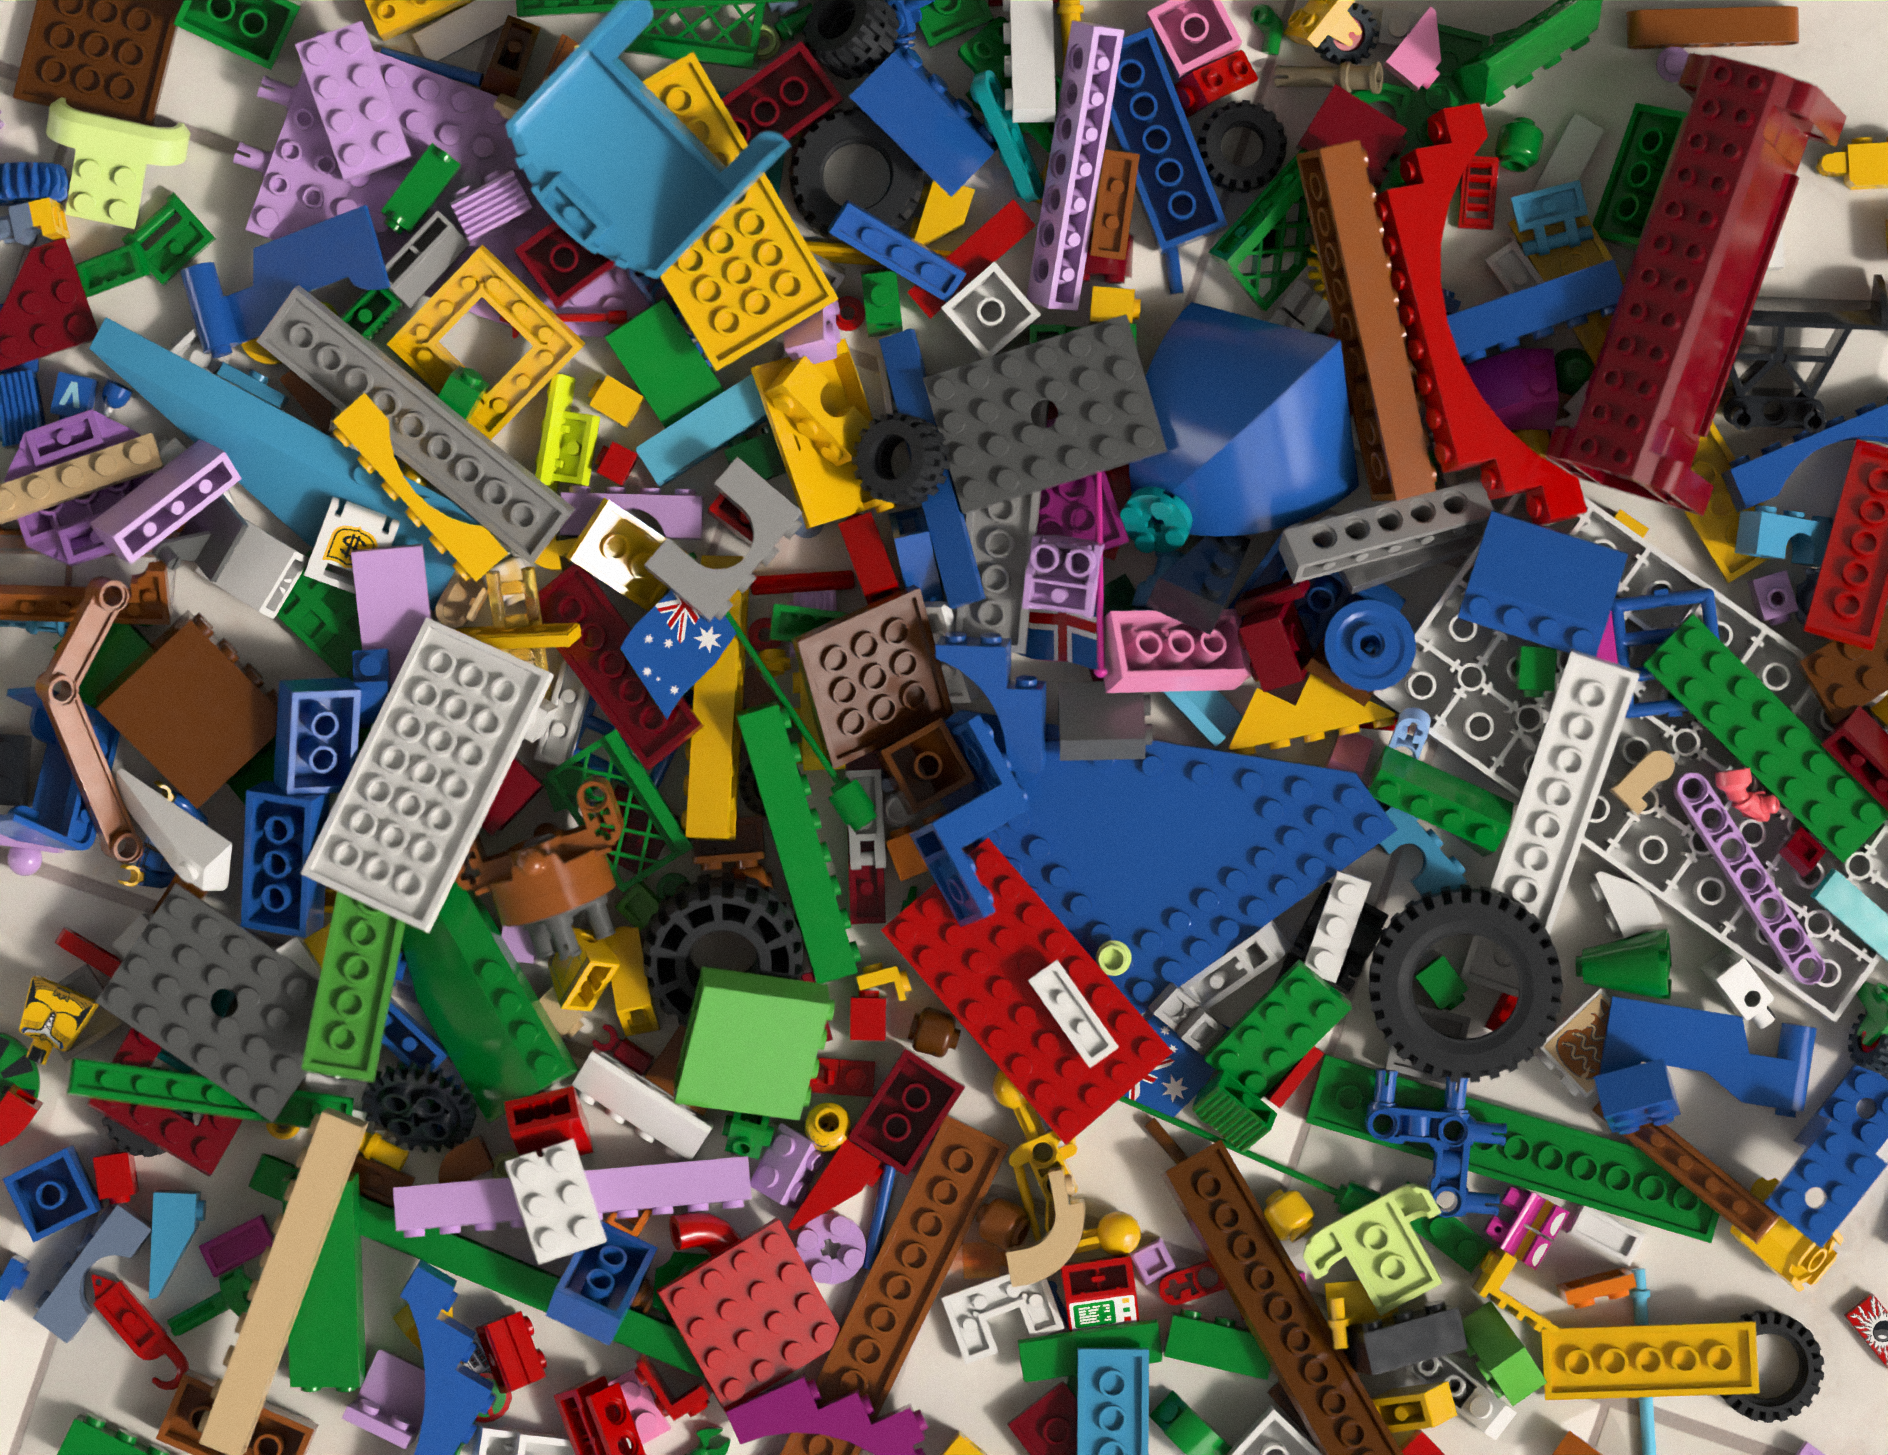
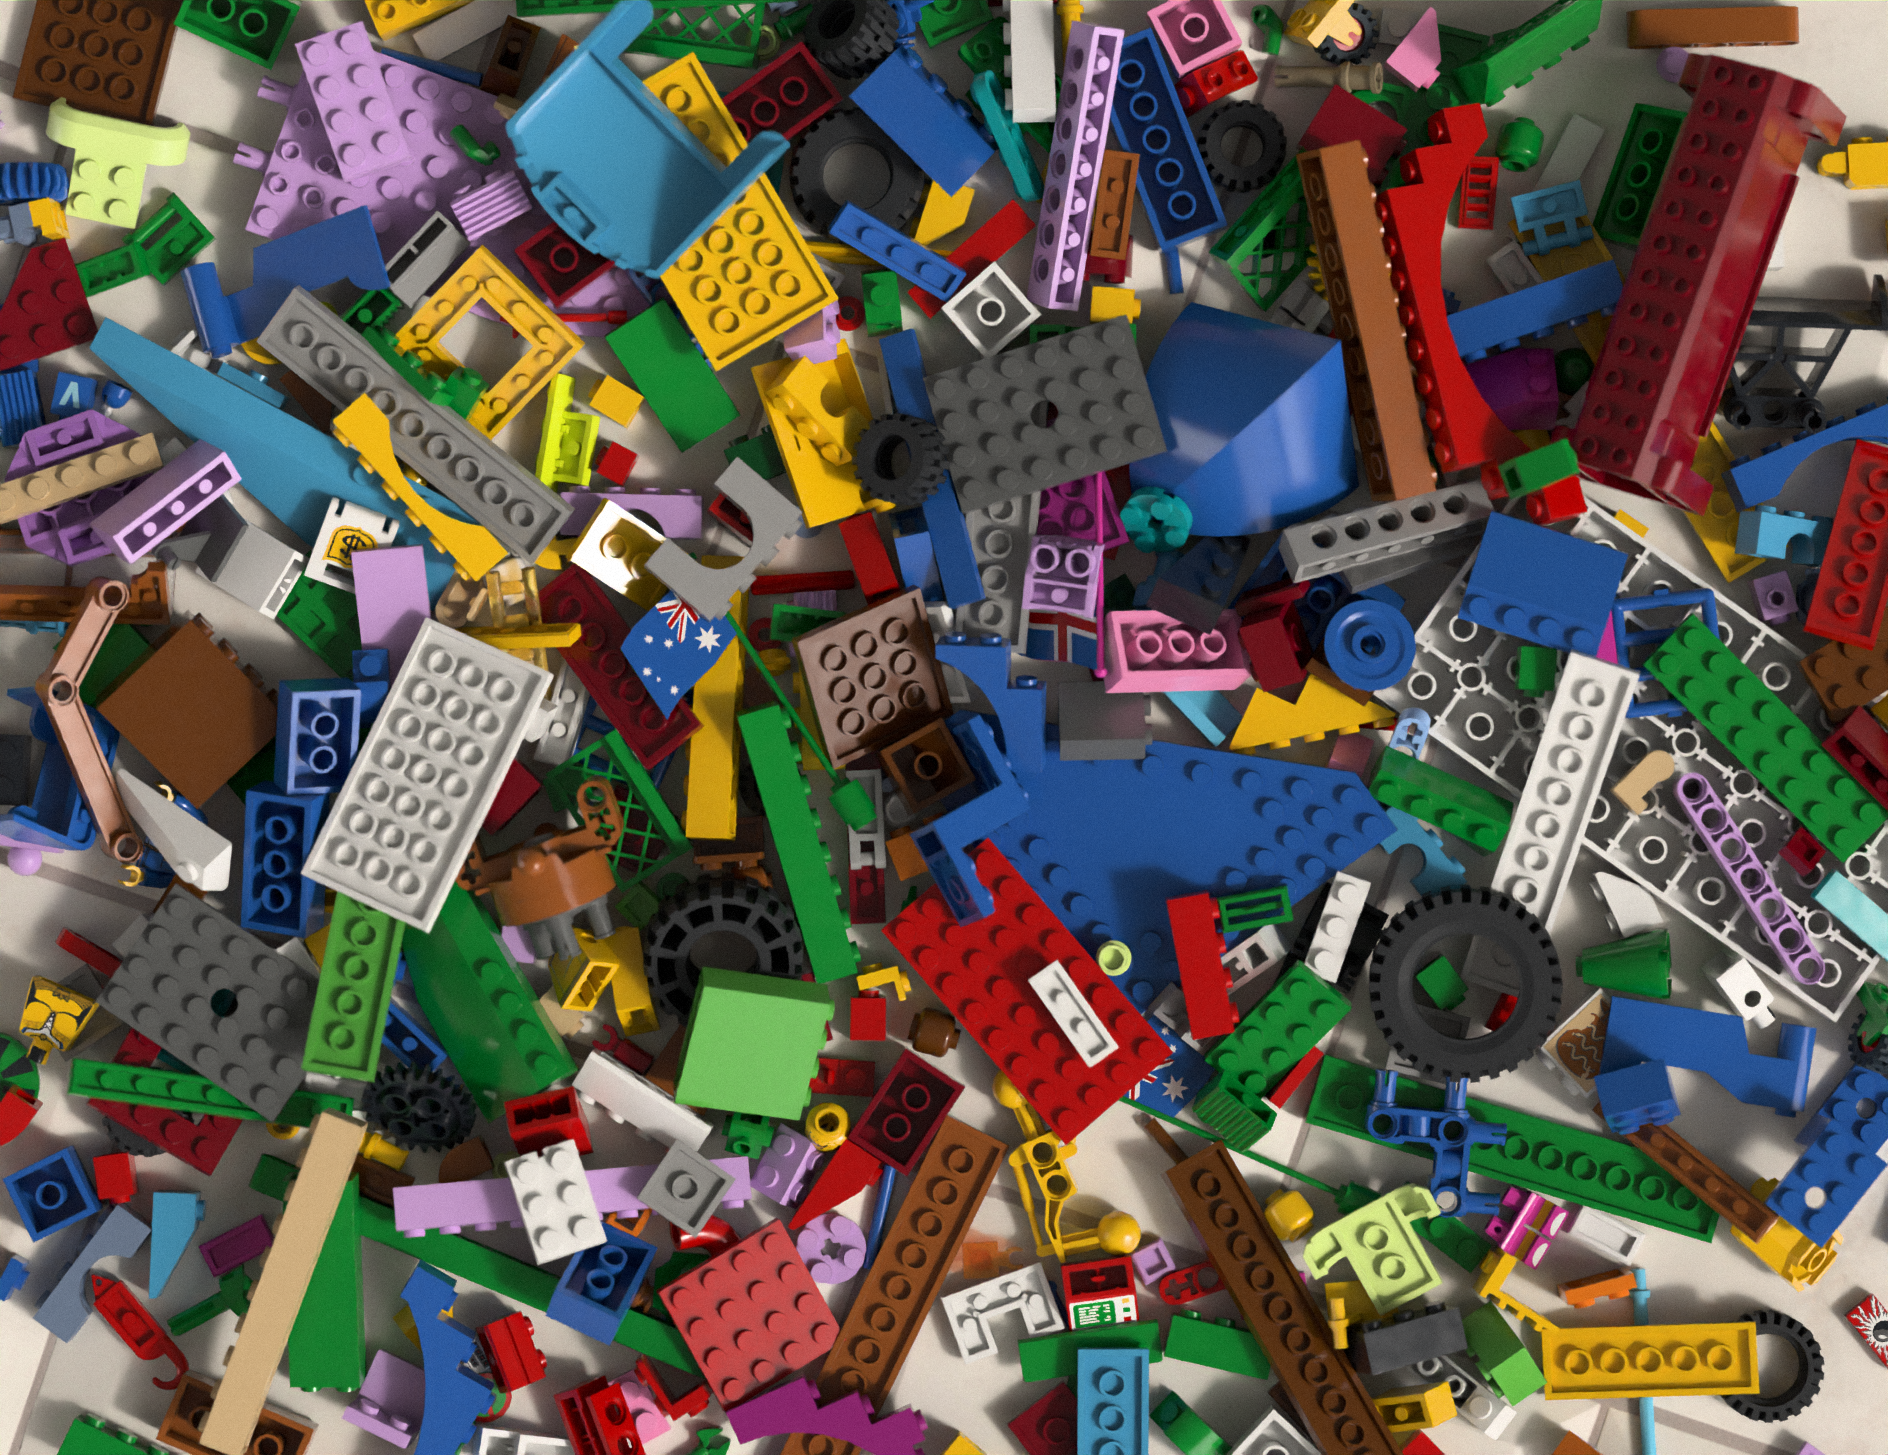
green brick [381,143,461,235] -> none
medium azure panel [636,374,768,488] -> none
dark orange head [976,1197,1031,1250] -> none
tan arch [1006,1166,1085,1287] -> none
coral arm [1714,768,1779,822] -> none
none -> green plate [361,326,454,406]
none -> green arm [449,124,501,166]
none -> light grey plate [636,1139,735,1238]
none -> red brick [1165,890,1240,1040]
none -> green tile [1217,885,1294,933]
none -> green slope [1498,438,1580,500]

